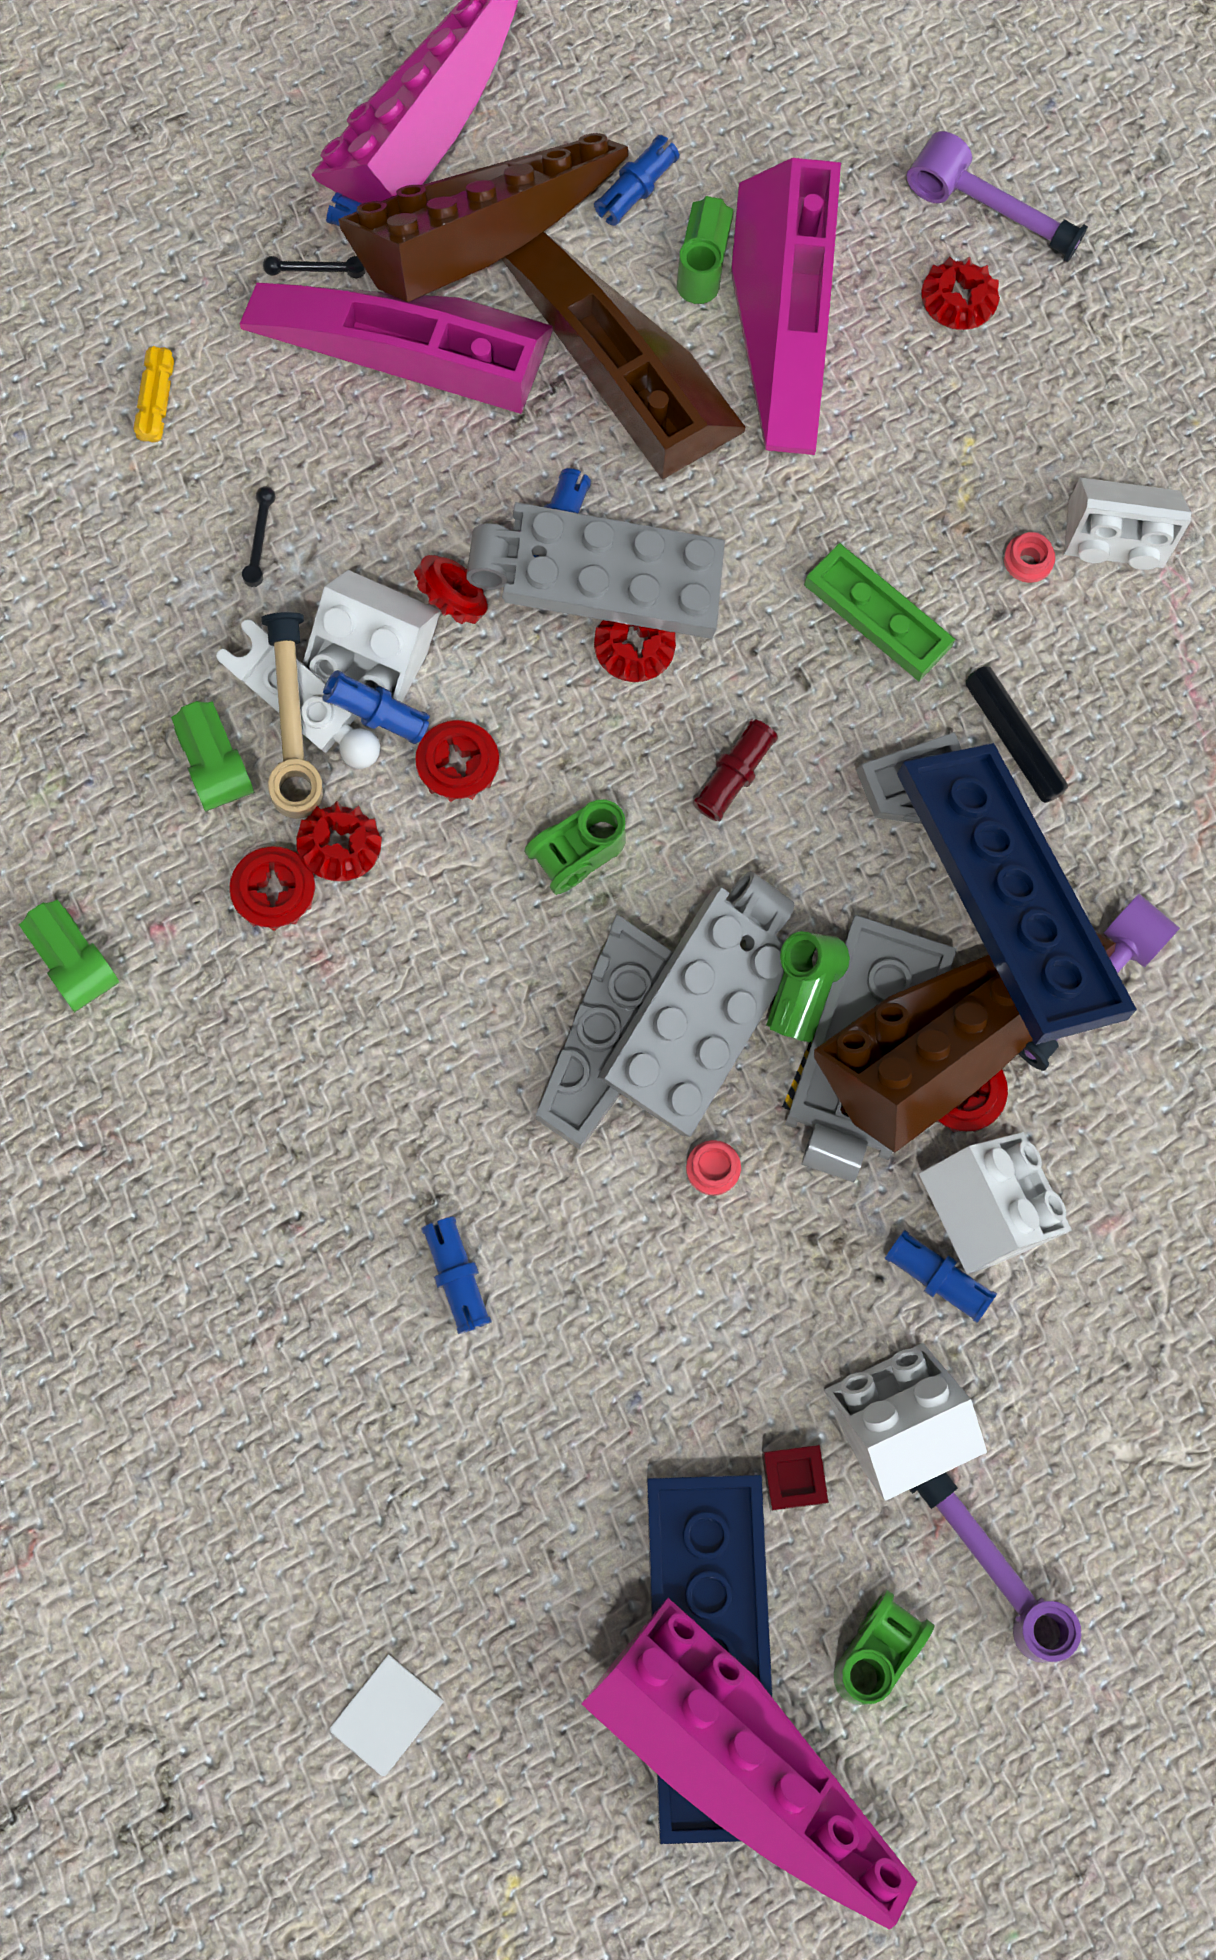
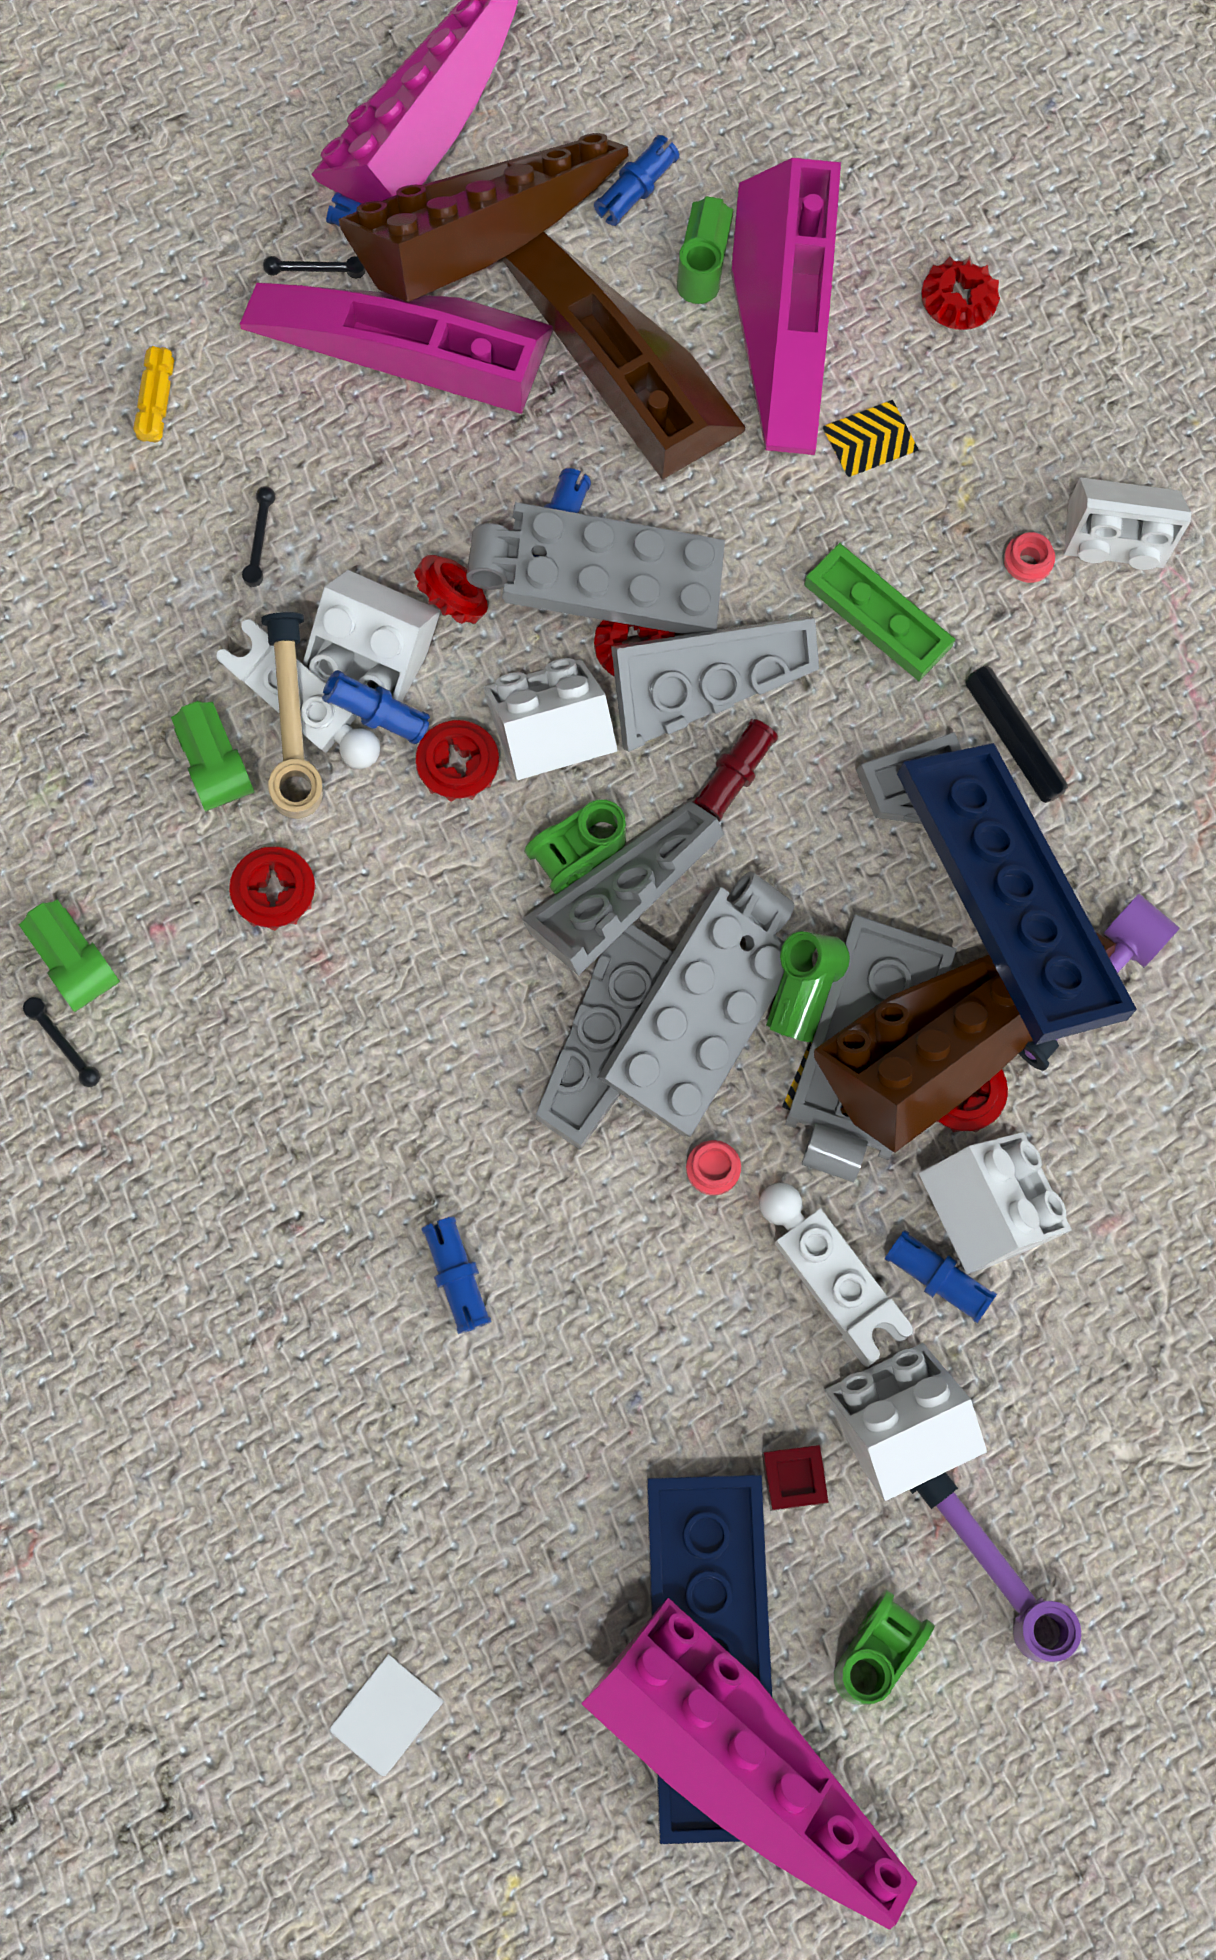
red gear [296,801,382,881] -> none
medium lavender piece [907,131,1088,262] -> none
none -> black hinge [23,997,100,1087]
none -> white slope [483,658,618,780]
none -> light grey wing [522,801,724,976]
none -> light grey wing [611,616,819,752]
none -> white plate [759,1183,913,1367]
none -> sticker [823,400,919,477]

